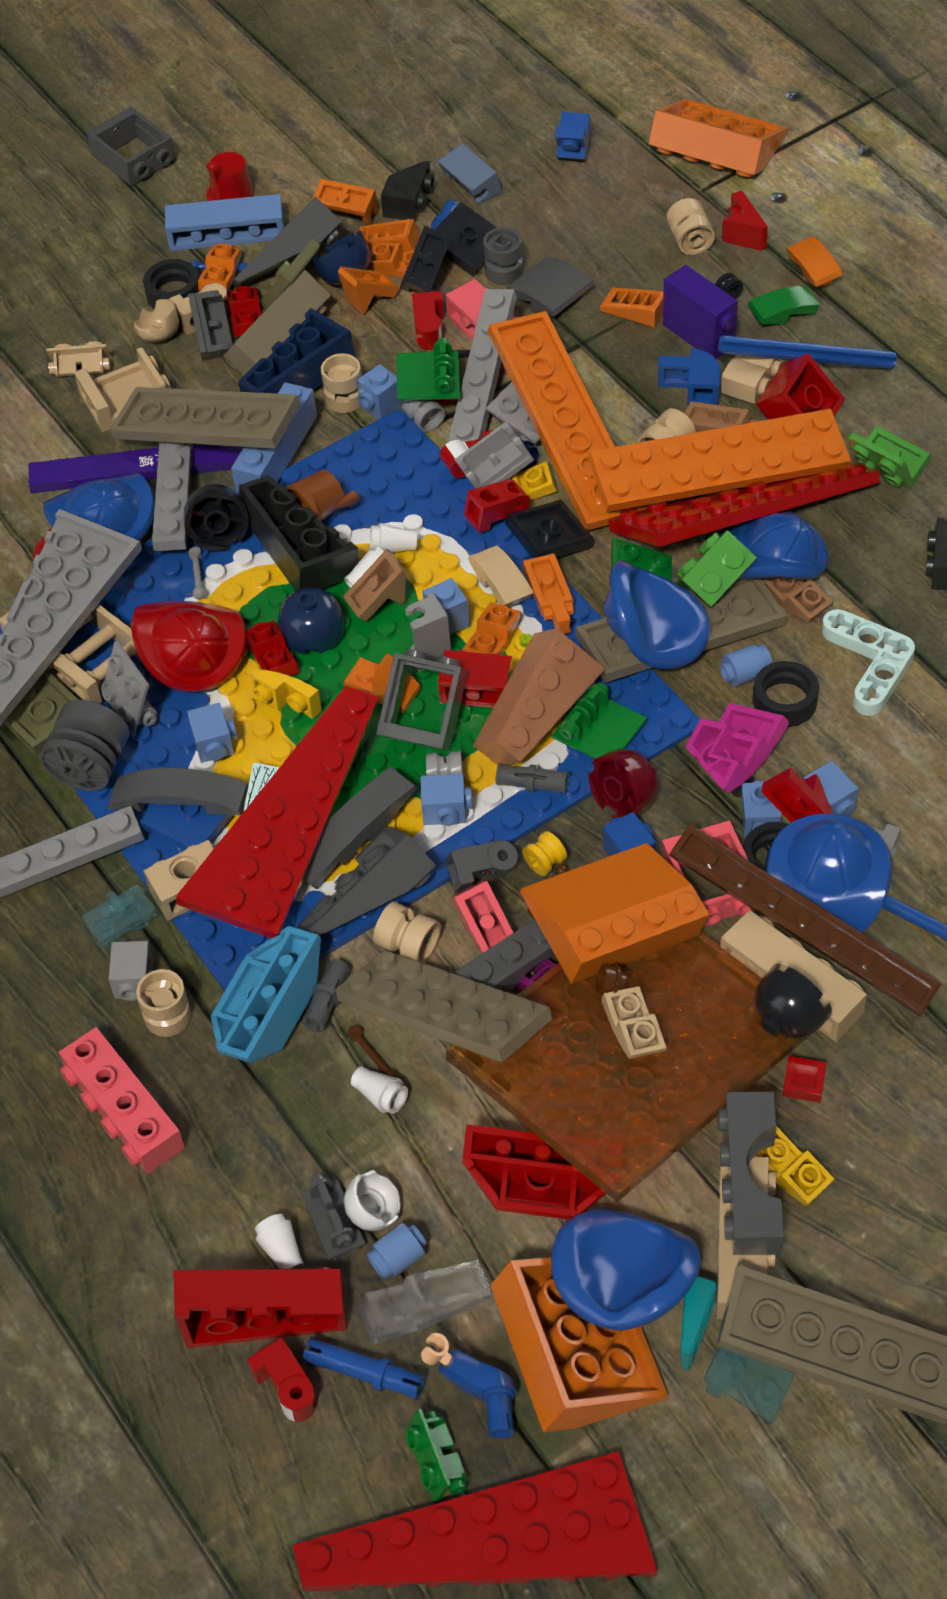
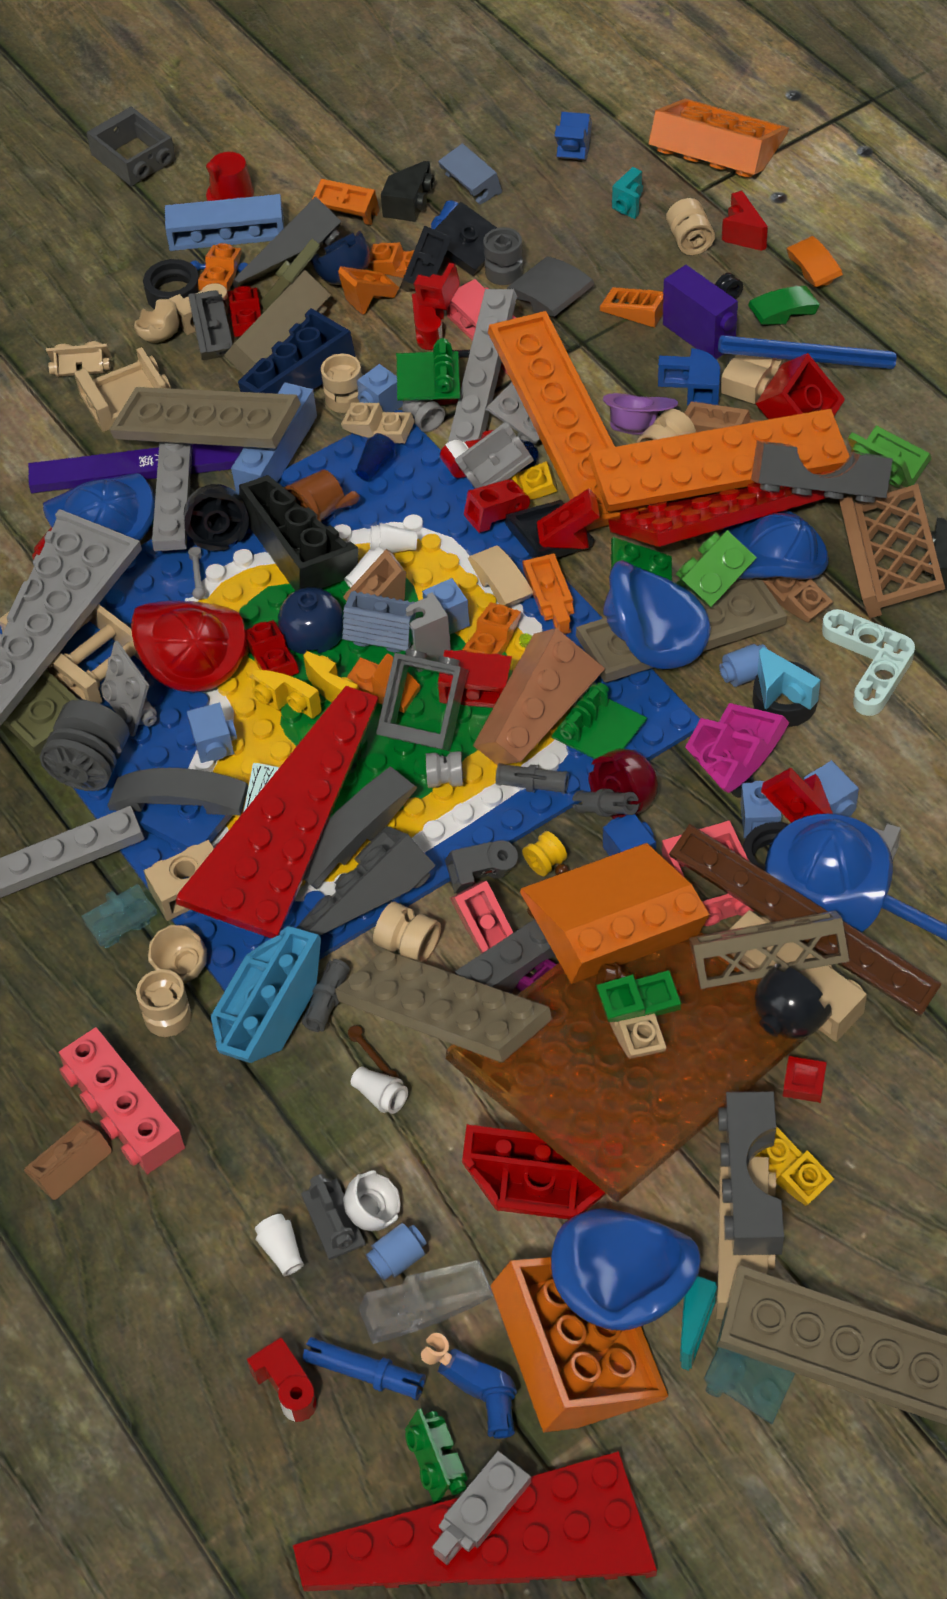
light grey brick [108,941,154,1001] -> none
red wedge [173,1267,347,1348] -> none
orange slope [359,219,420,251] -> none
medium blue brick [421,774,472,826] -> none
none -> medium nougat slope [24,1120,112,1200]
none -> tan hair [148,925,207,984]
none -> yellow slope [303,651,359,703]
none -> tan slope [341,402,415,444]
none -> sand blue brick [342,591,416,652]
none -> clear blue cone [355,433,396,482]
none -> red panel [414,263,460,310]
none -> light grey hinge [432,1451,531,1565]
none -> red slope [537,488,600,549]
none -> dark grey pin [572,788,639,817]
none -> green slope [596,970,681,1022]
none -> medium lavender piece [603,393,678,434]
none -> teal bracket [612,167,643,219]
none -> dark tan fence [689,910,849,989]
none -> dark grey arch [751,441,893,503]
none -> medium azure slope [757,647,821,710]
none -> medium nougat fence [839,484,946,619]

